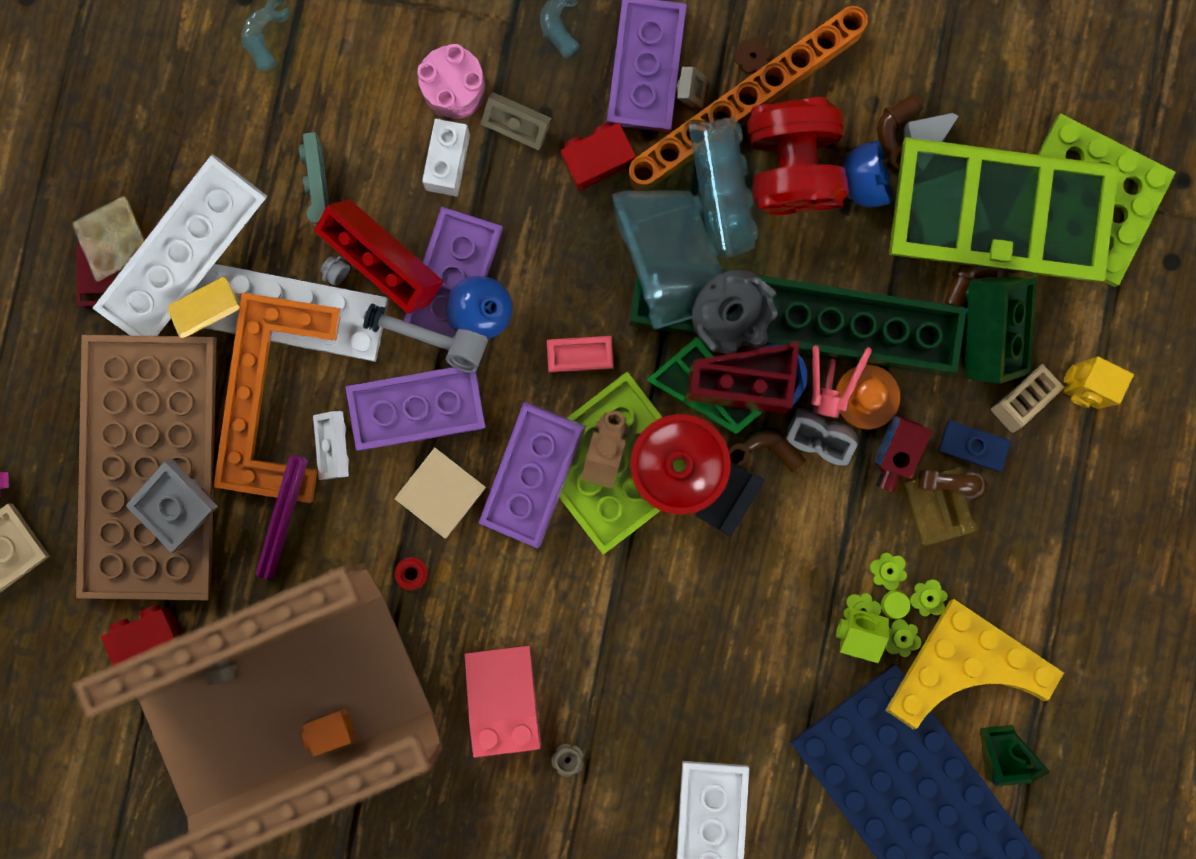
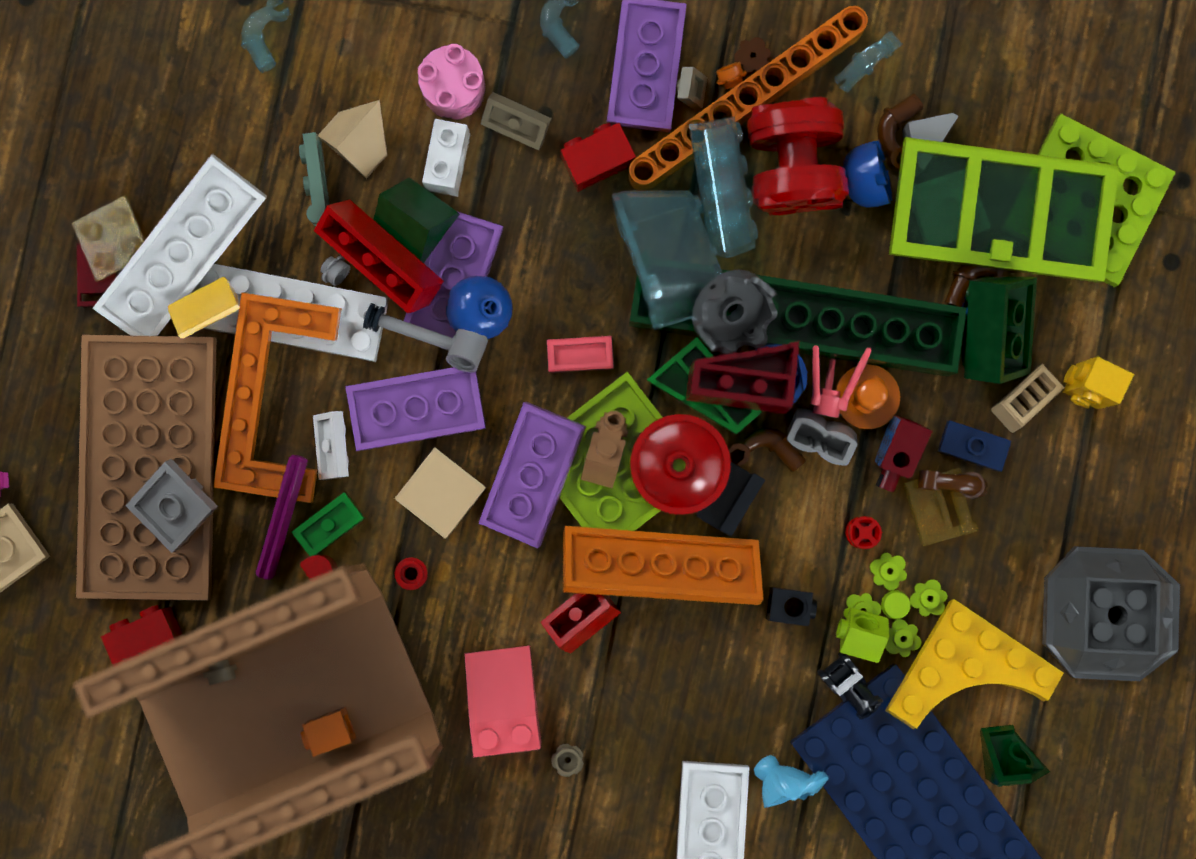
none -> green plate [292,492,365,556]
none -> red brick [300,555,338,581]
none -> tan slope [318,100,388,179]
none -> dark green slope [373,177,460,263]
none -> red brick [540,593,621,654]
none -> orange plate [563,526,763,605]
none -> orange plate [716,62,747,89]
none -> medium azure hair [754,755,829,808]
none -> black brick [766,587,817,626]
none -> black connector [817,652,882,720]
none -> clear light blue piece [835,31,903,92]
none -> red wheel [845,516,882,549]
none -> dark grey piece [1042,546,1180,681]

